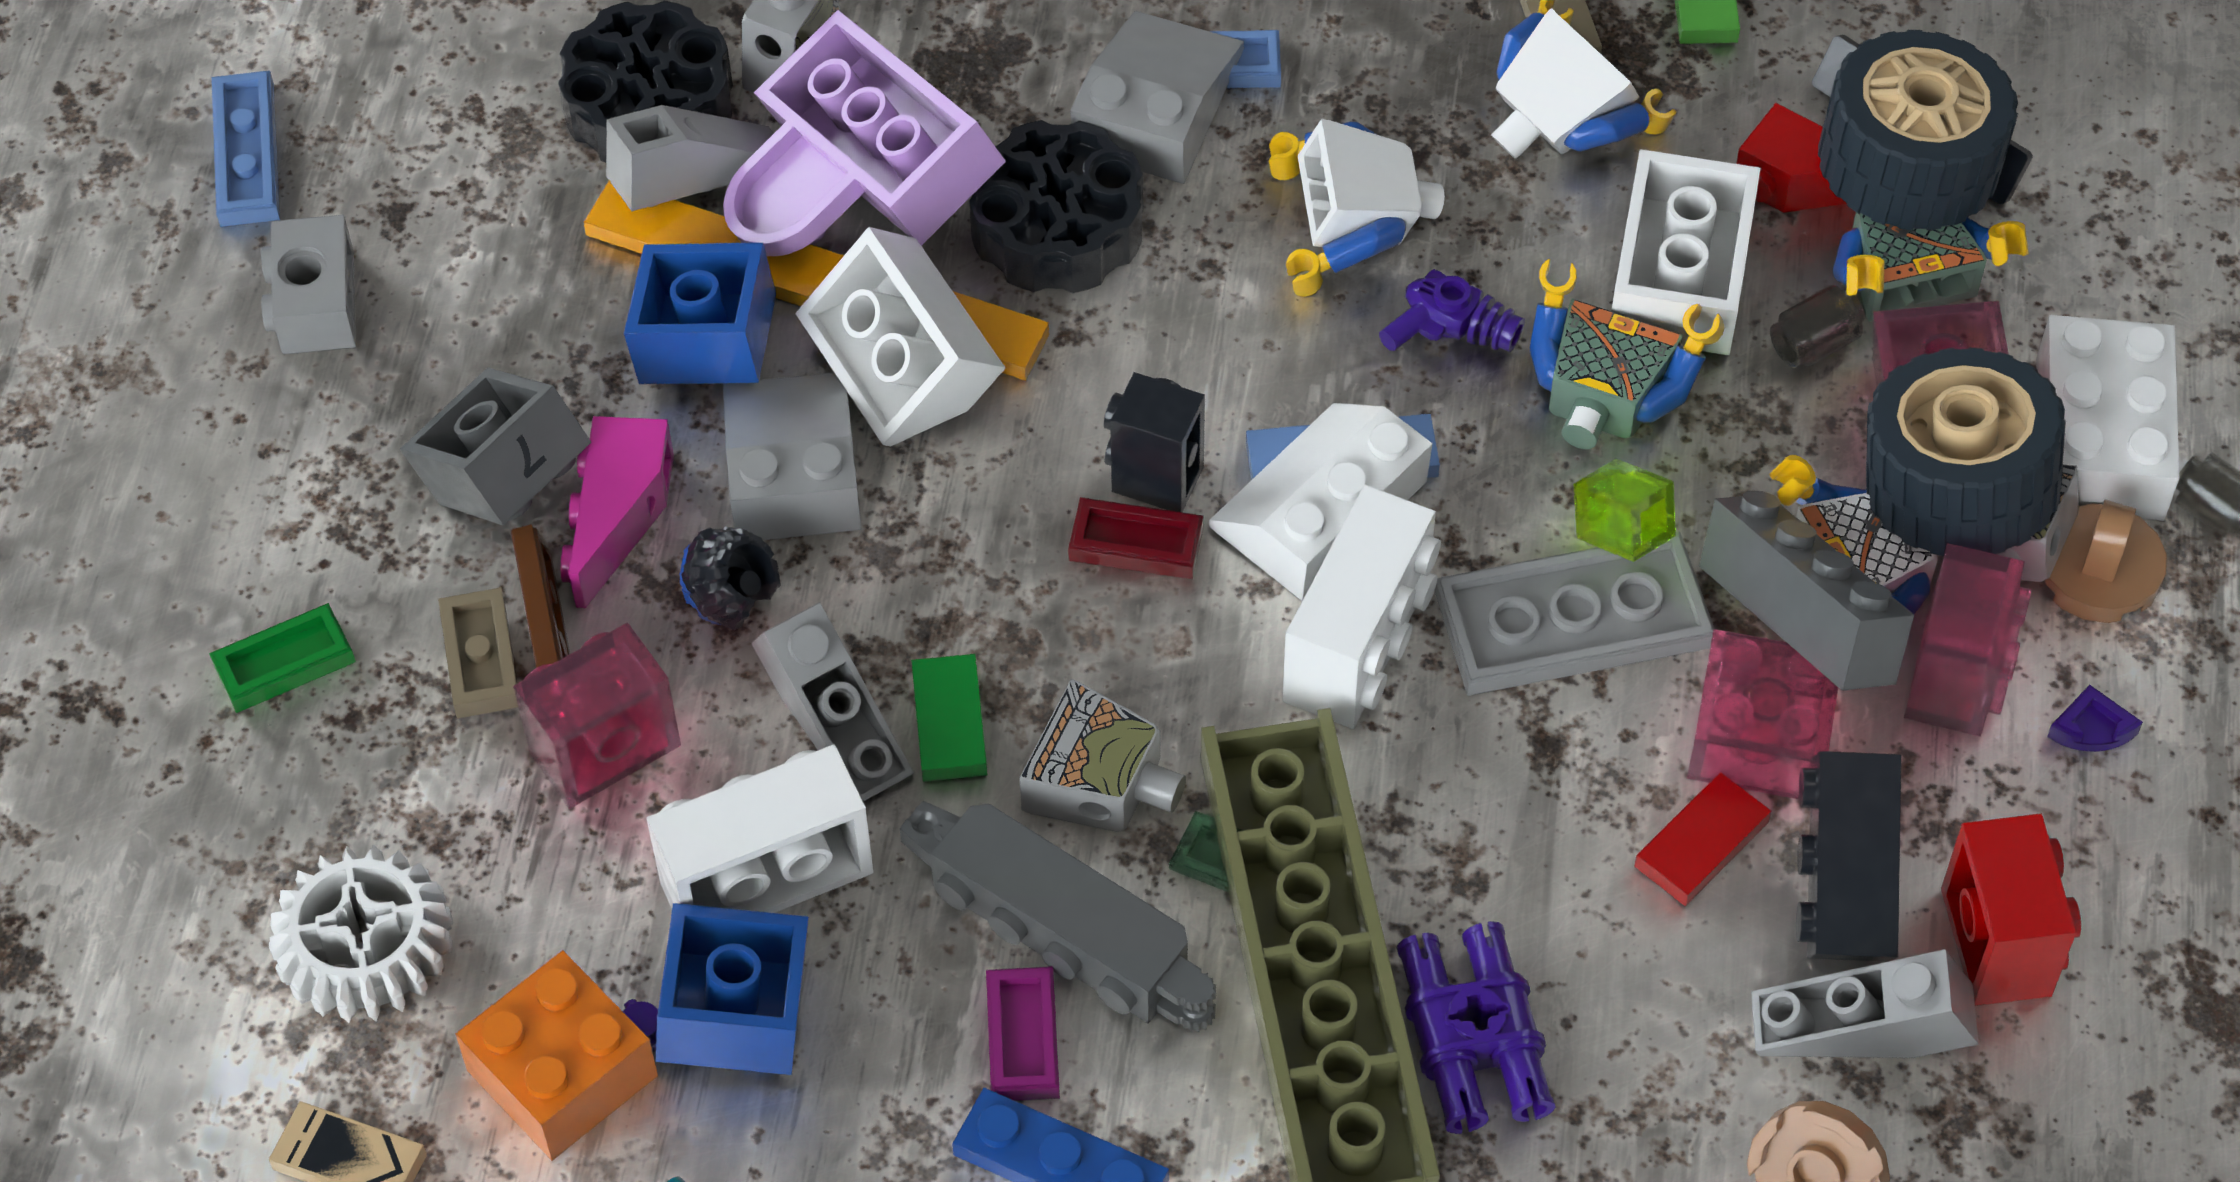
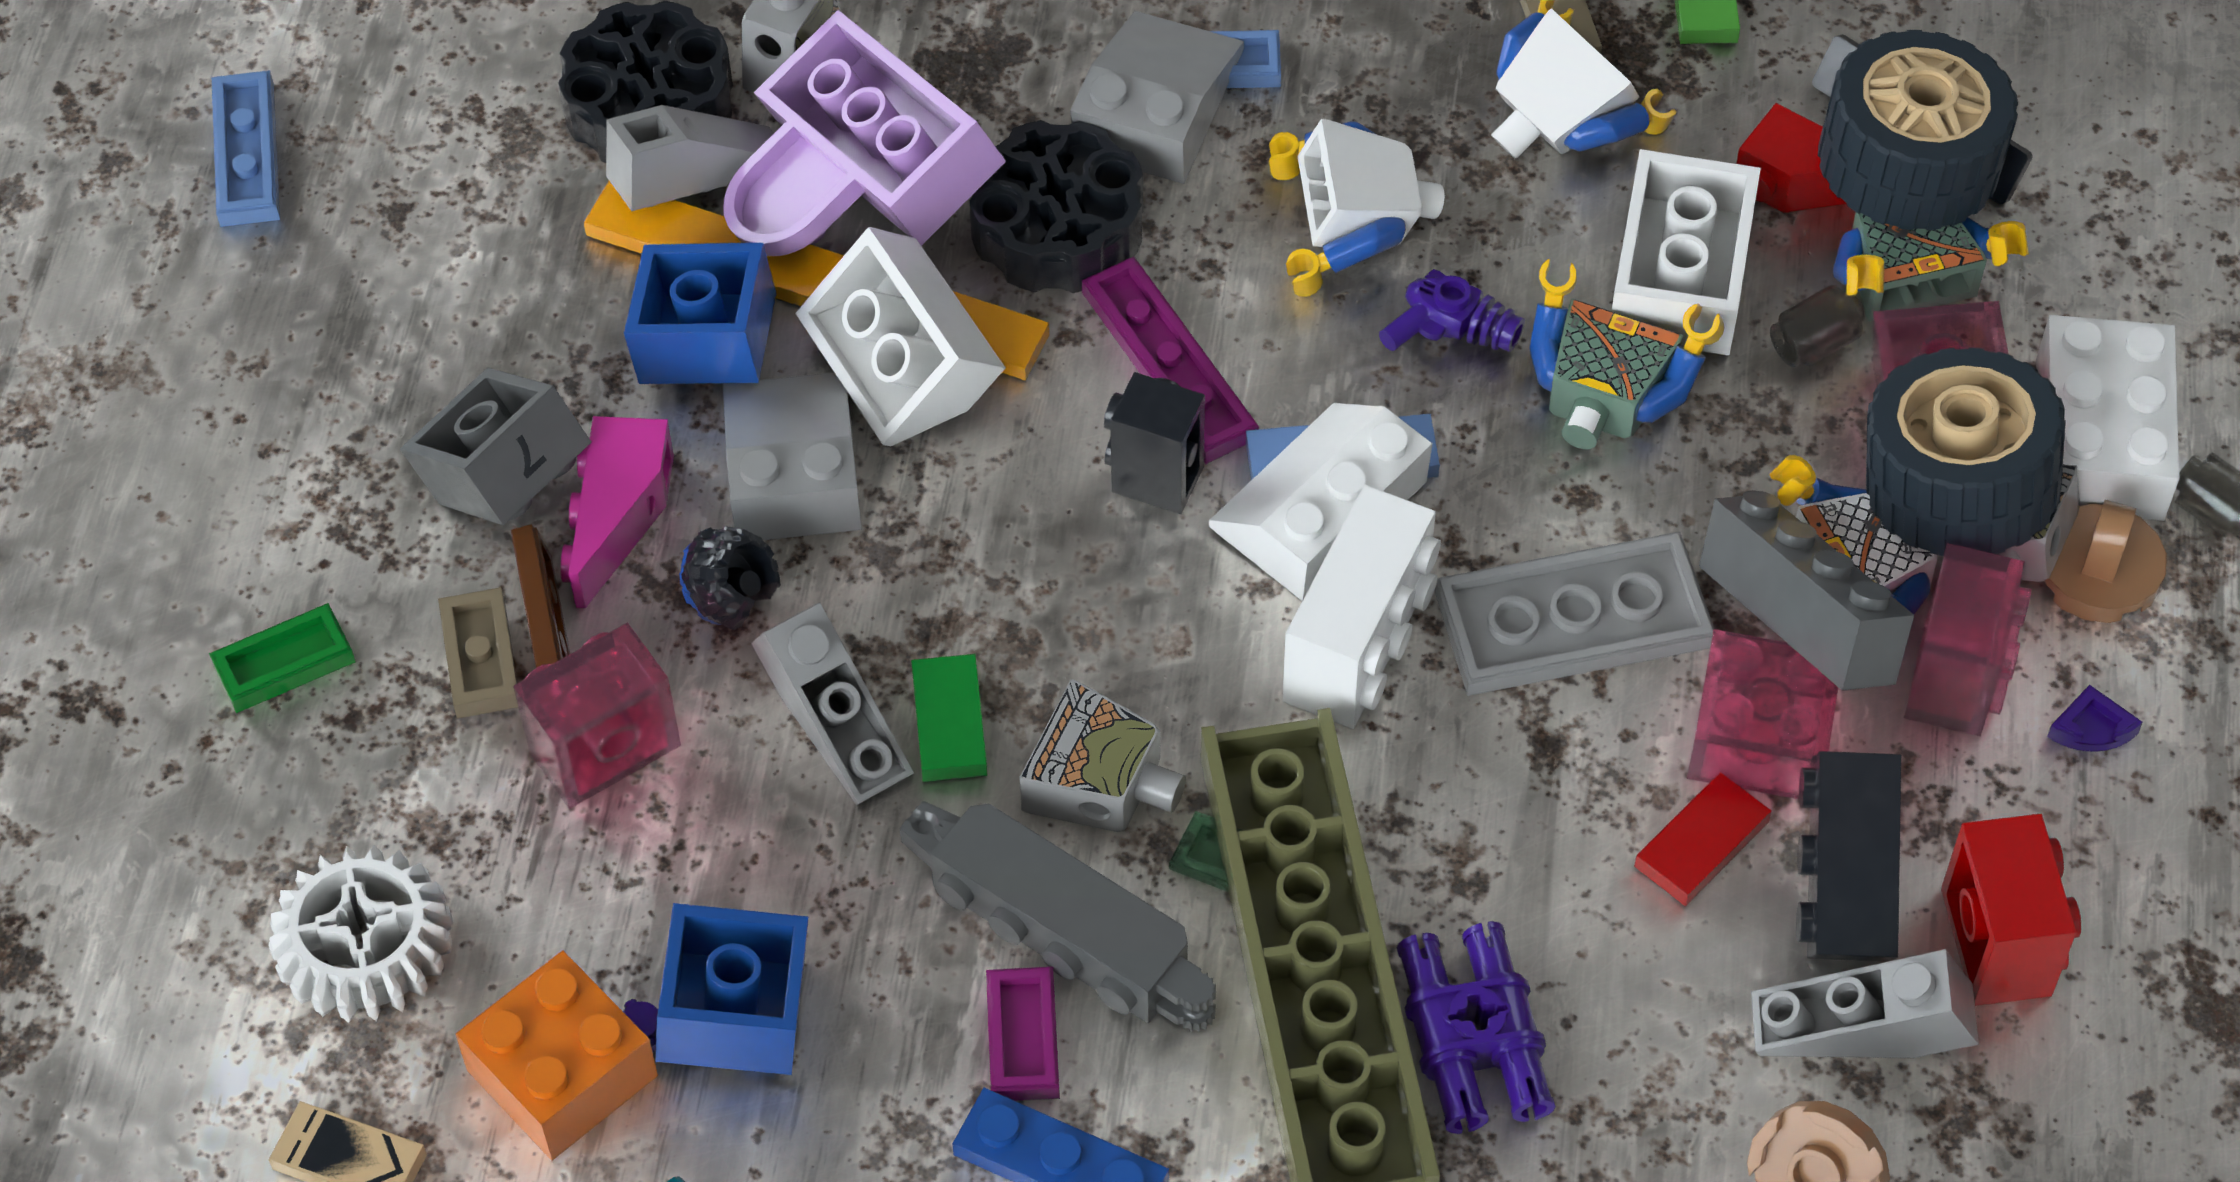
light grey brick [261,214,356,354] -> none
white brick [646,744,873,913] -> none
dark red tile [1068,497,1204,580] -> none
clear neon green brick [1573,458,1676,562] -> none
none -> magenta tile [1082,256,1259,465]

